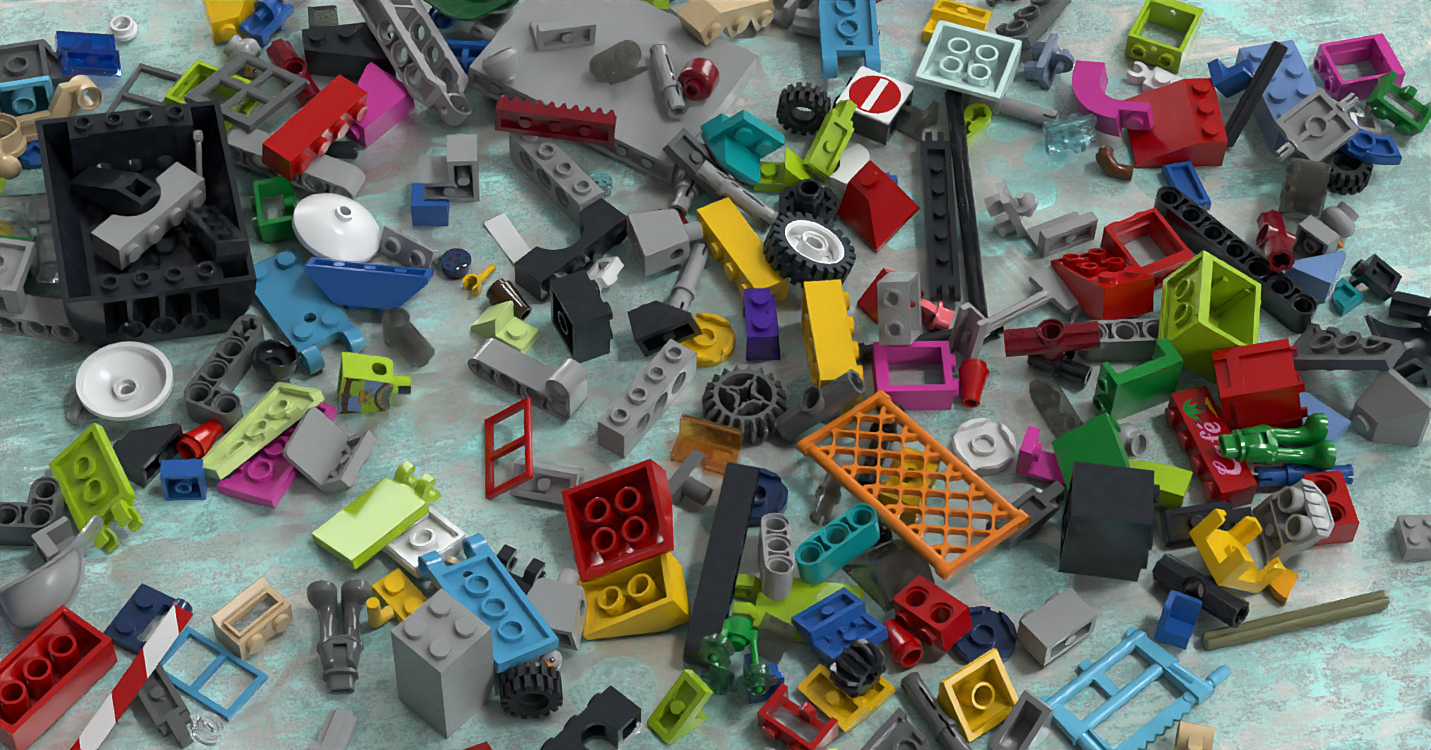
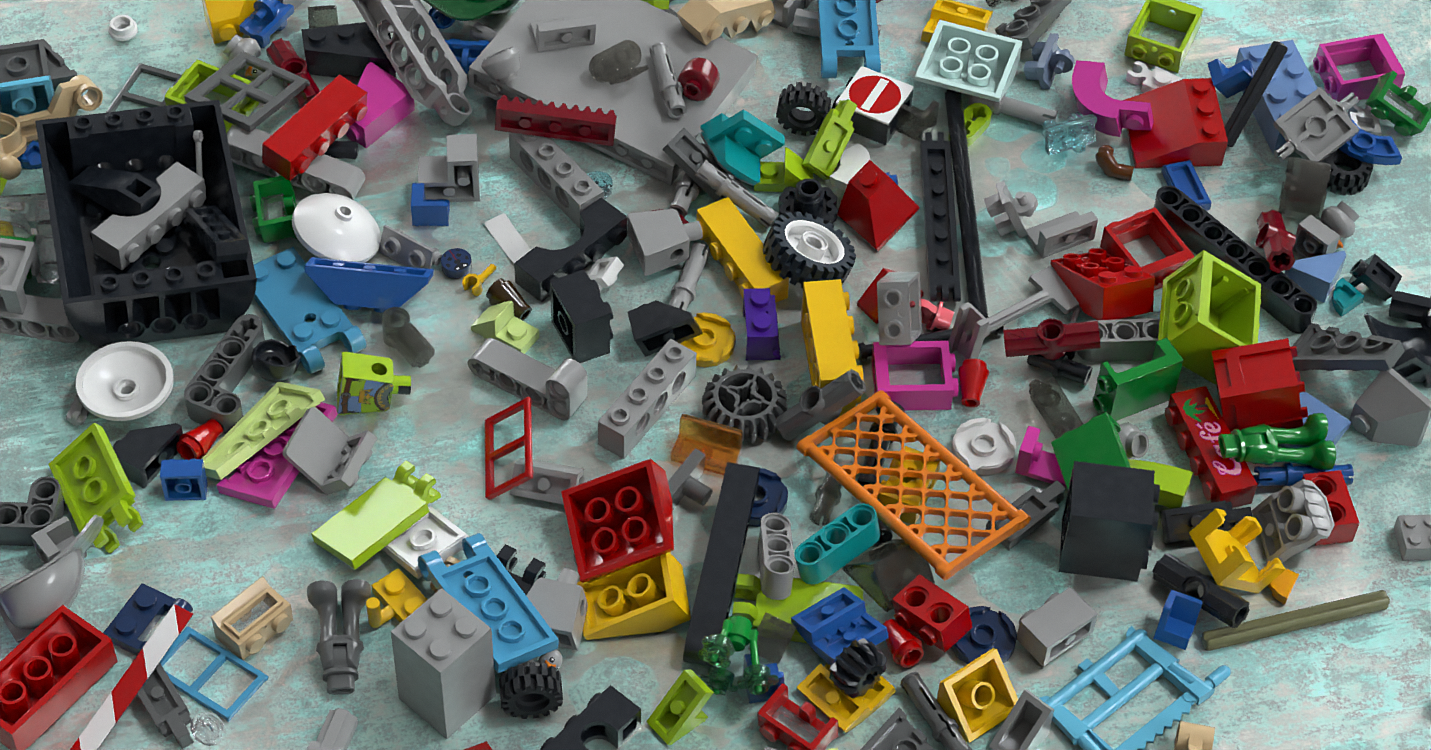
clear blue slope [54,31,122,77] -> none

